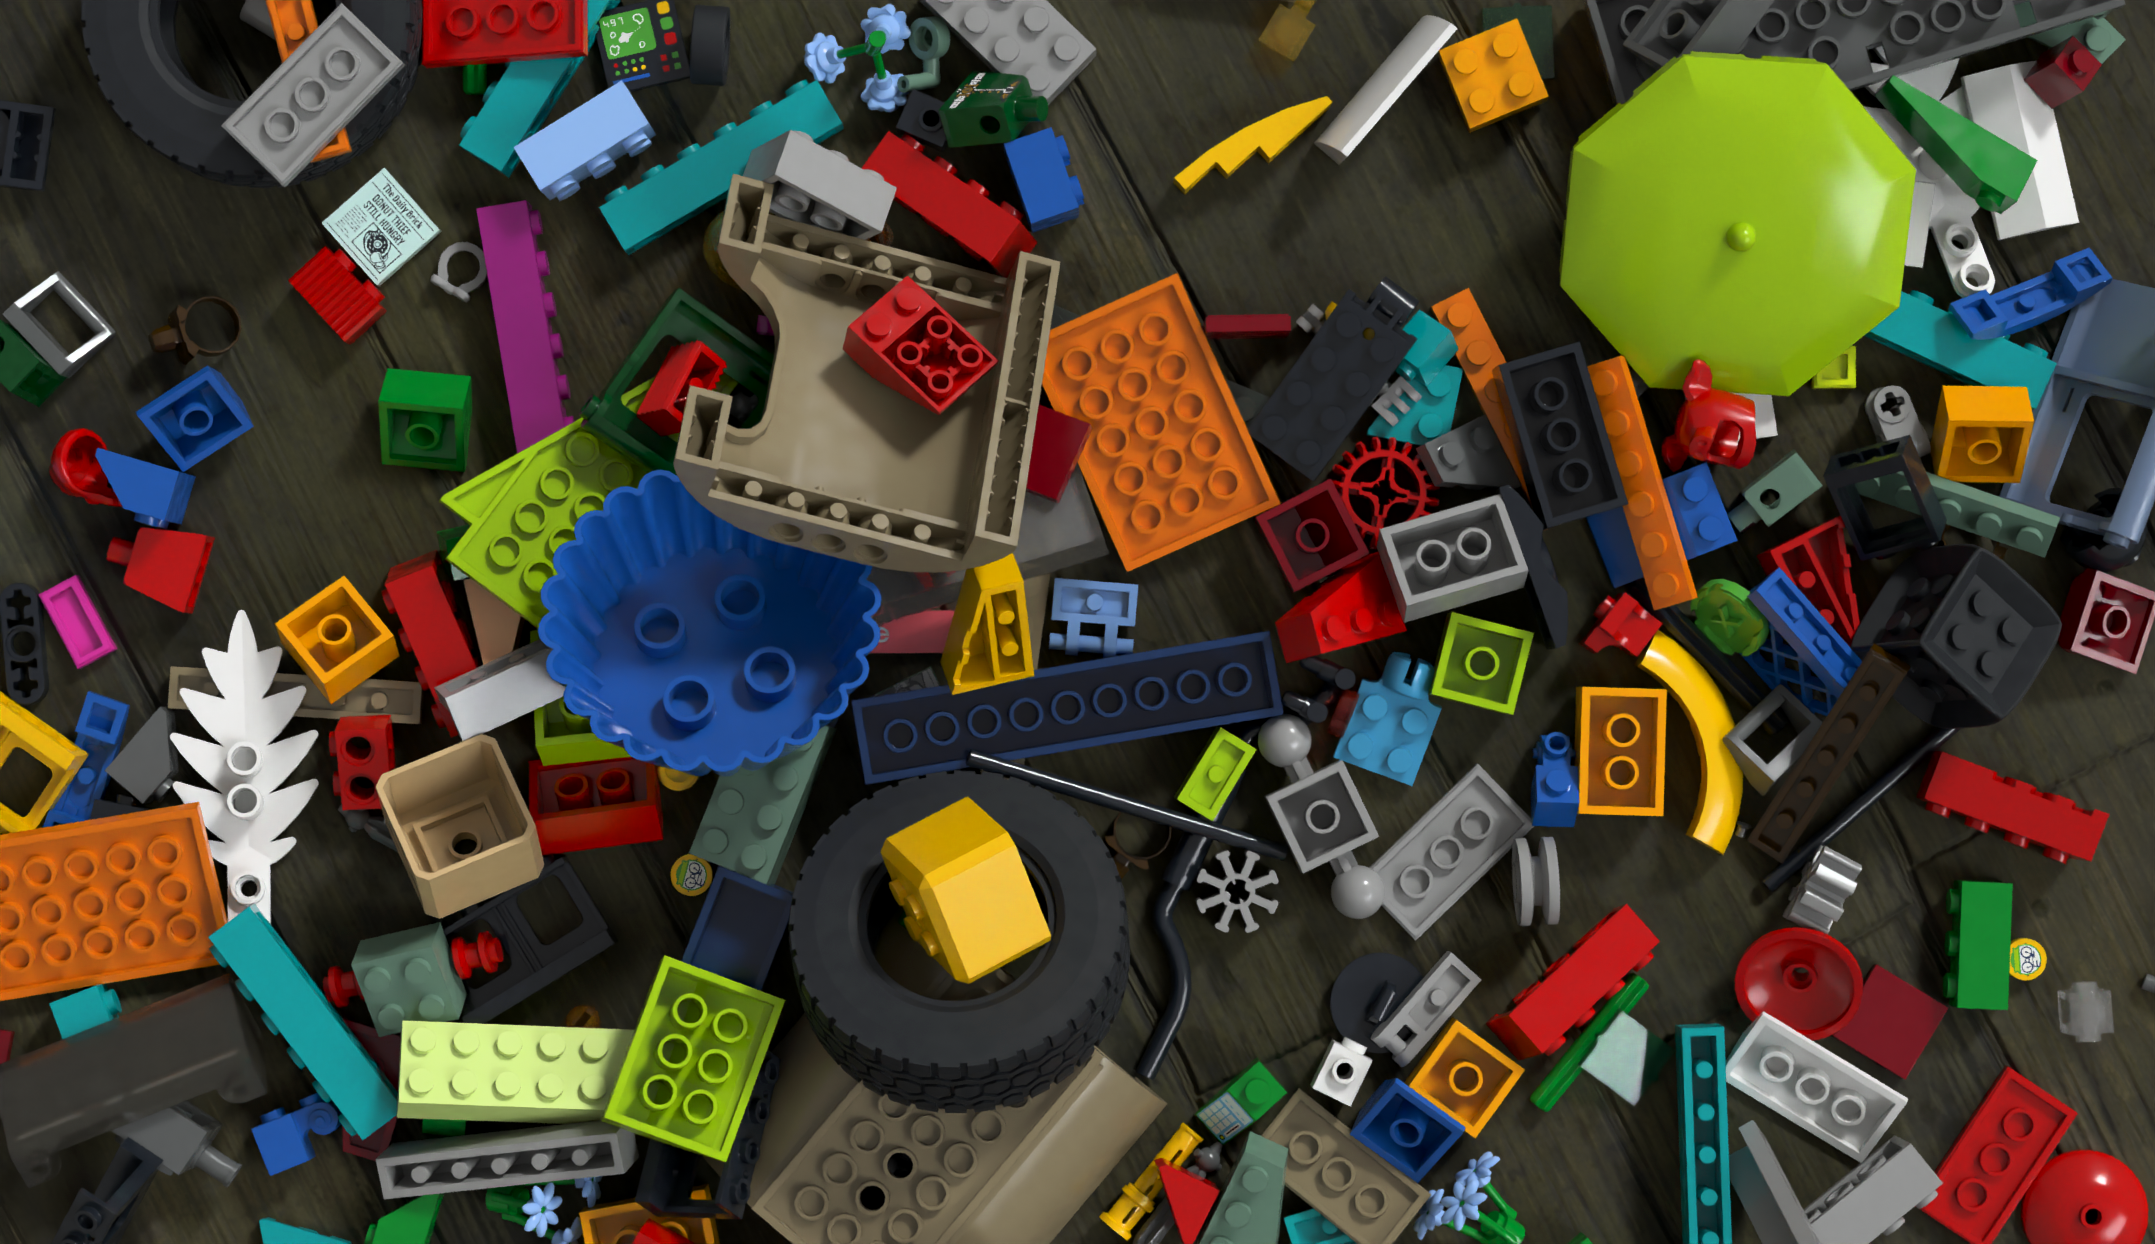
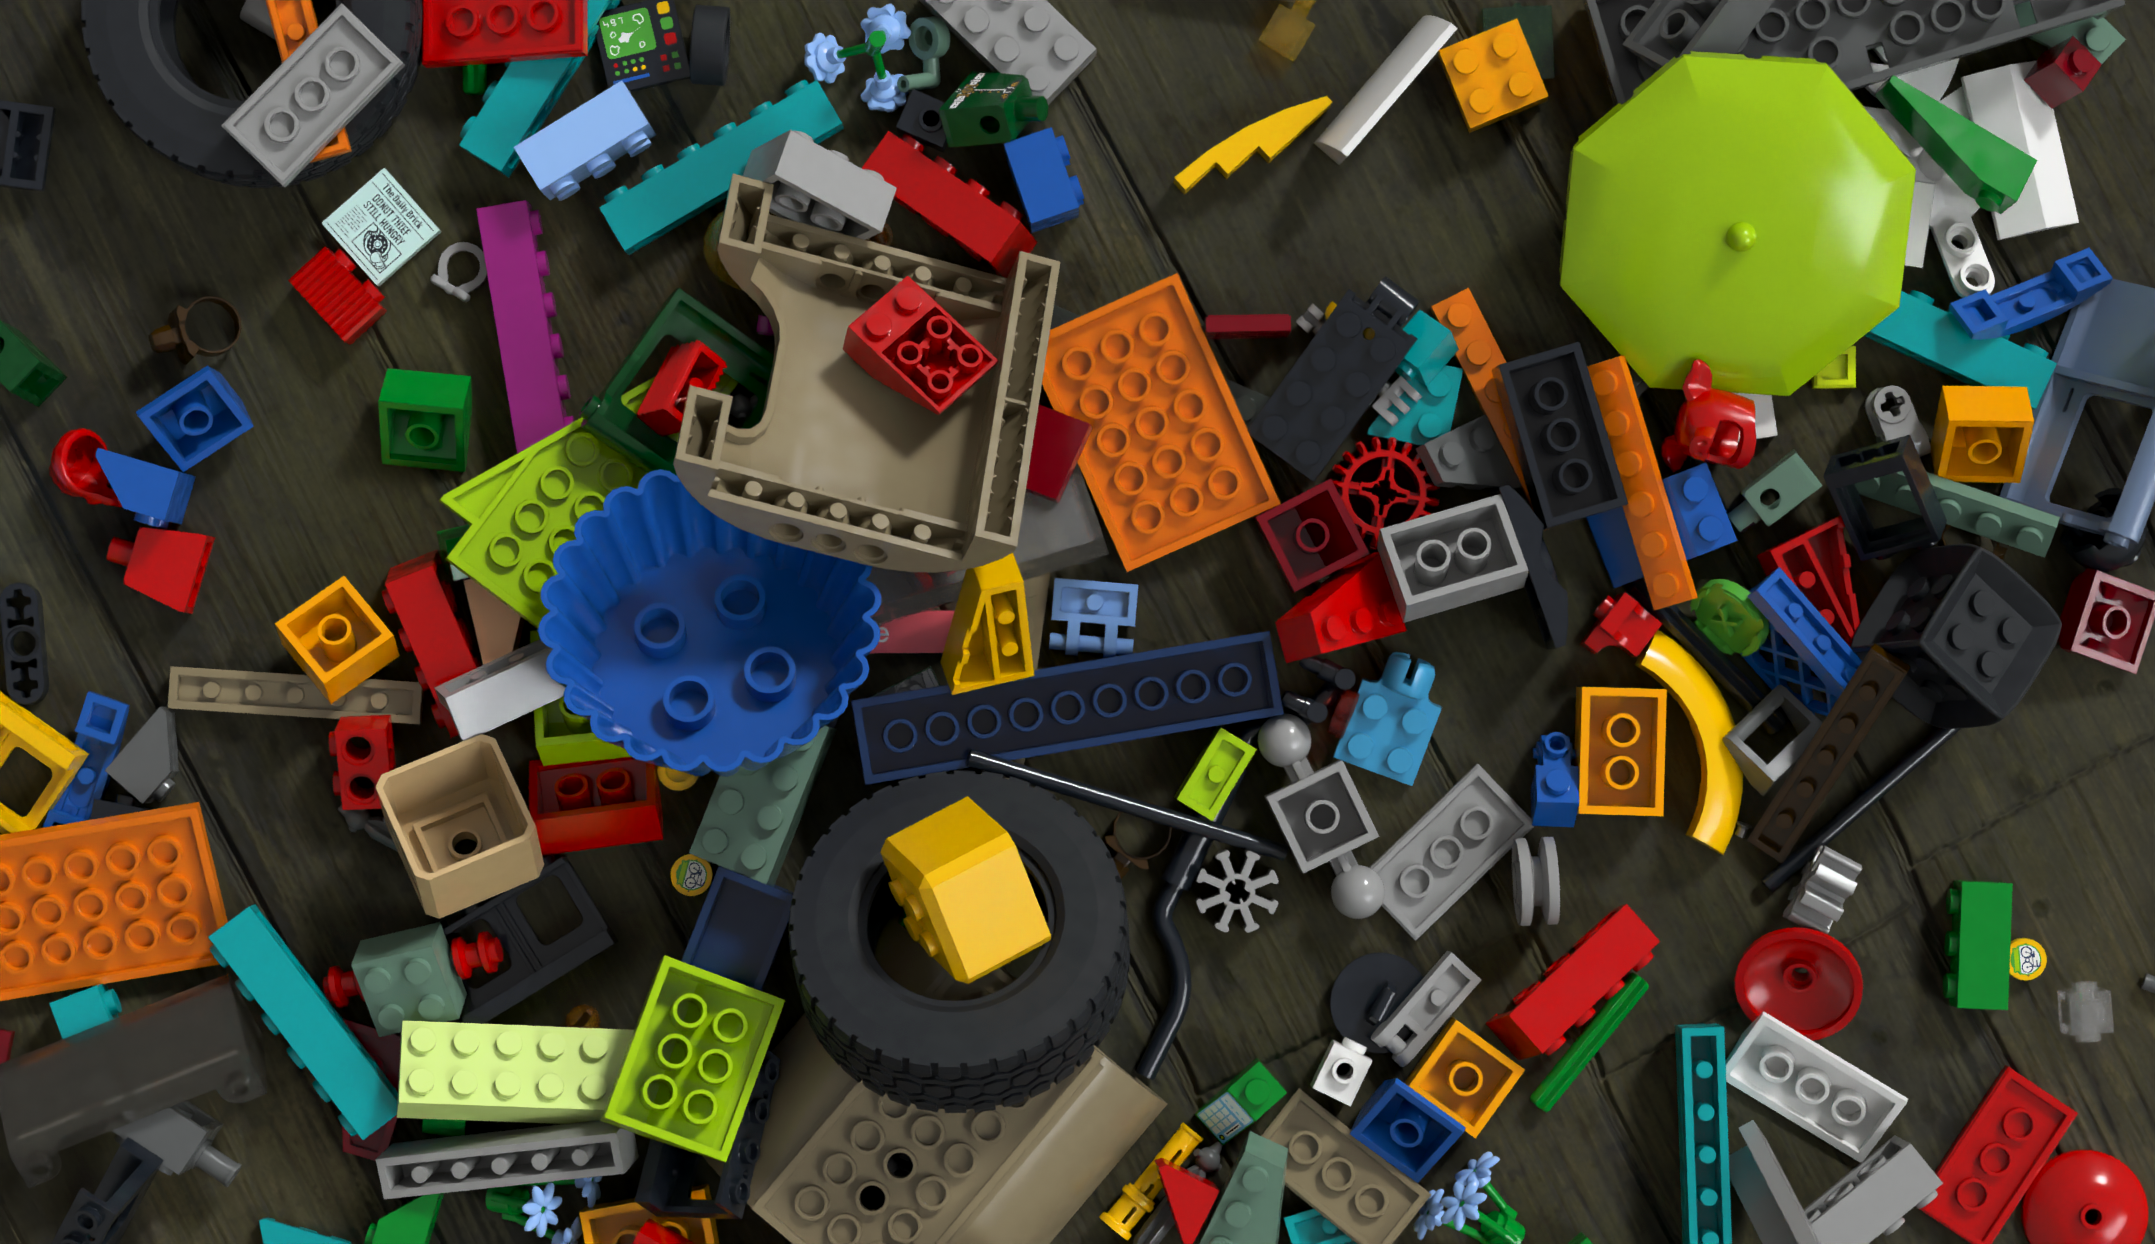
dark grey tile [3,271,116,378] -> none
dark pink tile [39,575,117,669] -> none
white plant [170,610,319,924] -> none
blue brick [251,1093,342,1176] -> none
lime brick [1428,612,1534,715] -> none
clear green piece [1578,1009,1675,1106] -> none
dark red tile [1831,964,1948,1080] -> none
red wedge [1916,751,2109,864] -> none

